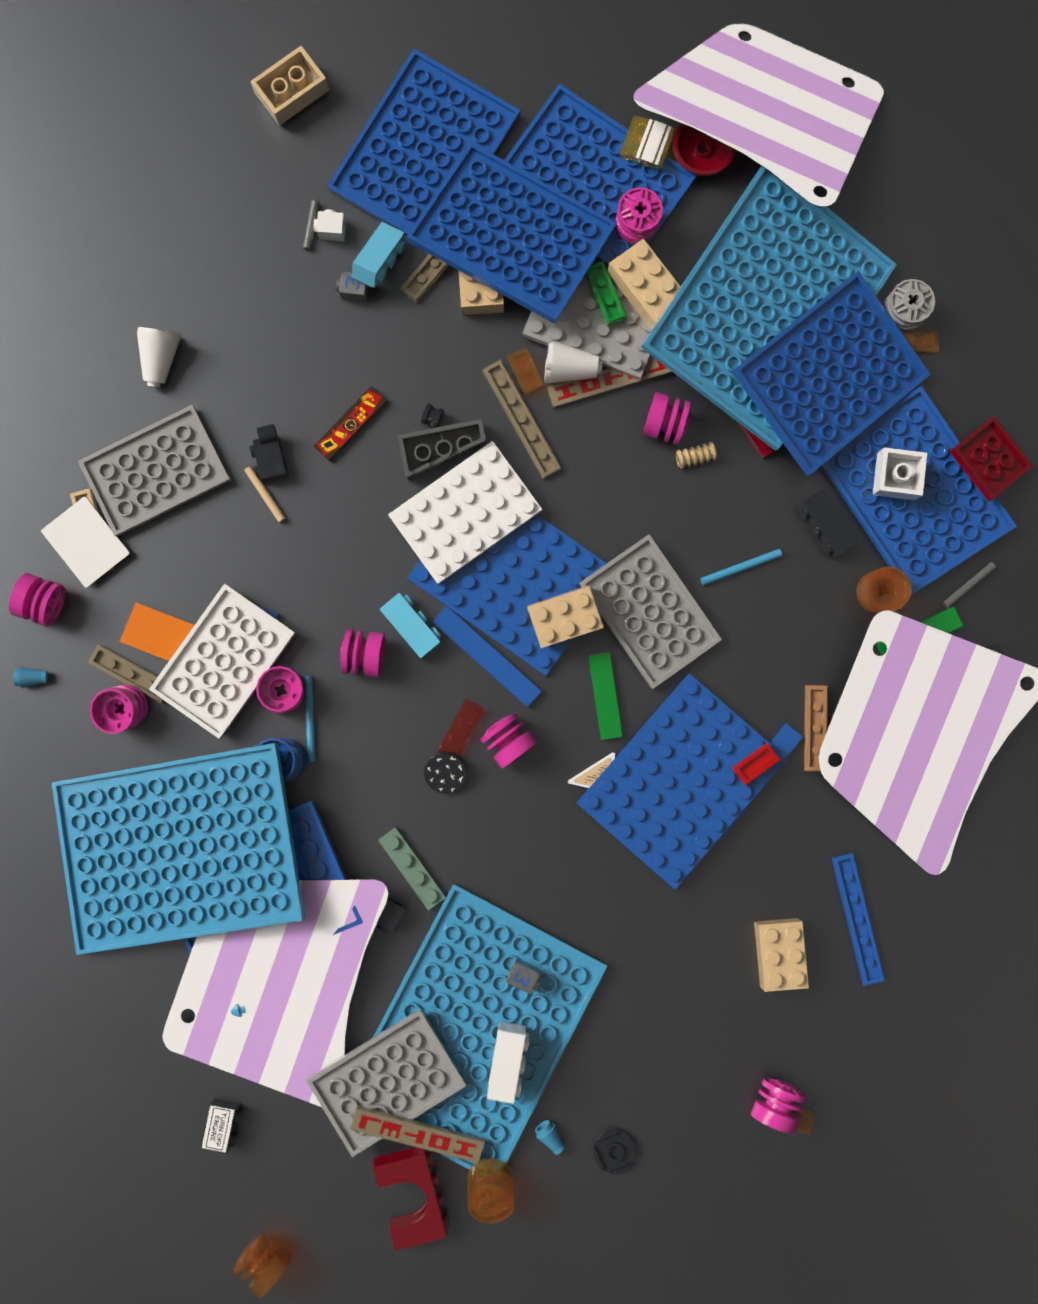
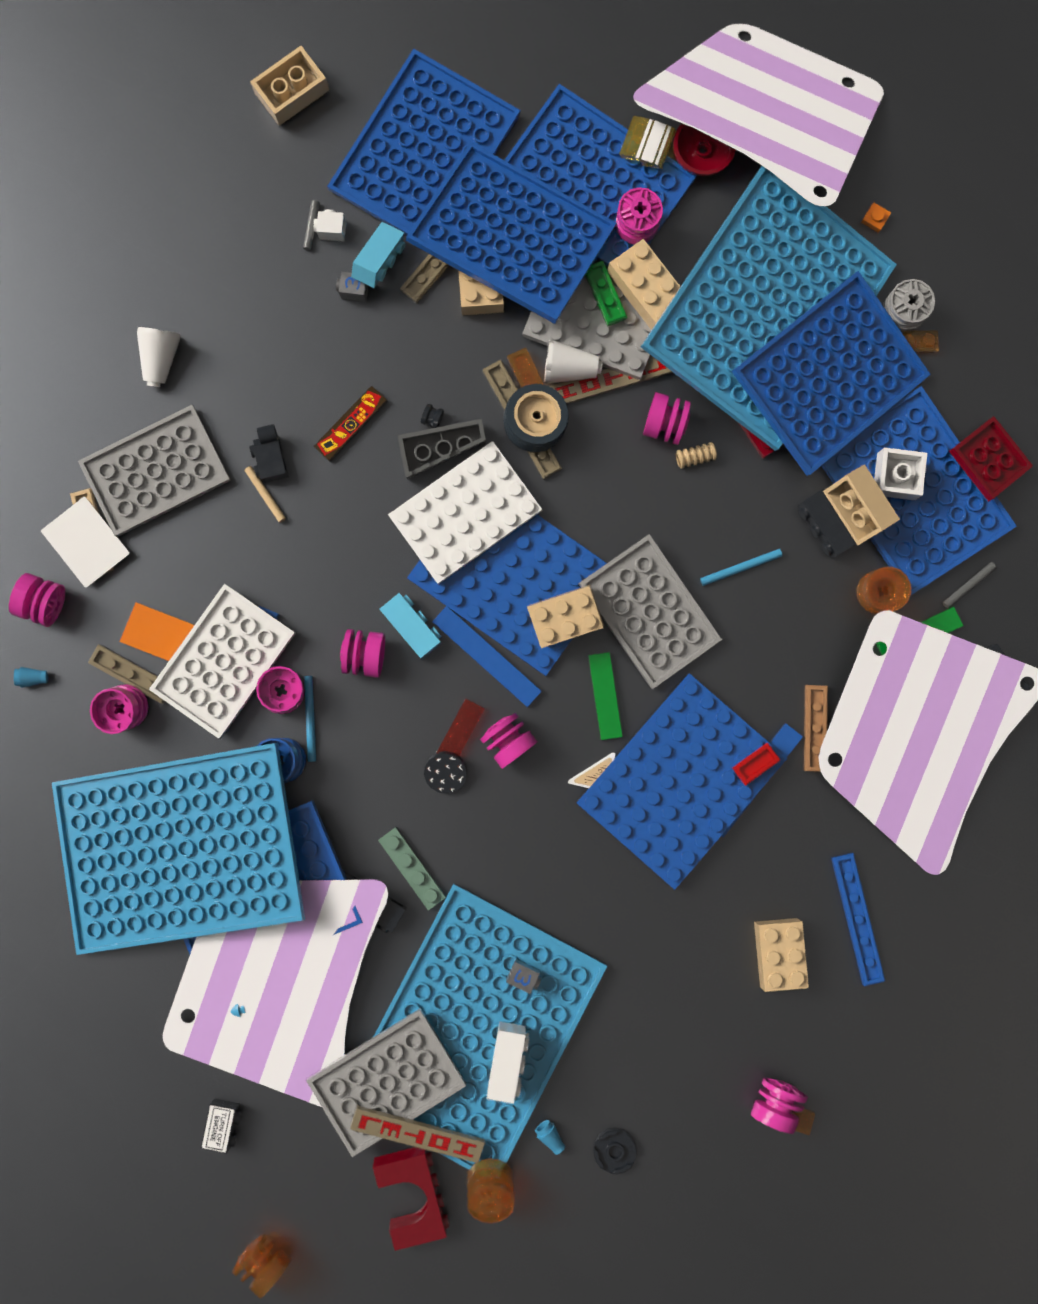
none -> wheel [503,383,569,452]
none -> tan brick [823,464,900,545]
none -> orange plate [861,202,891,233]

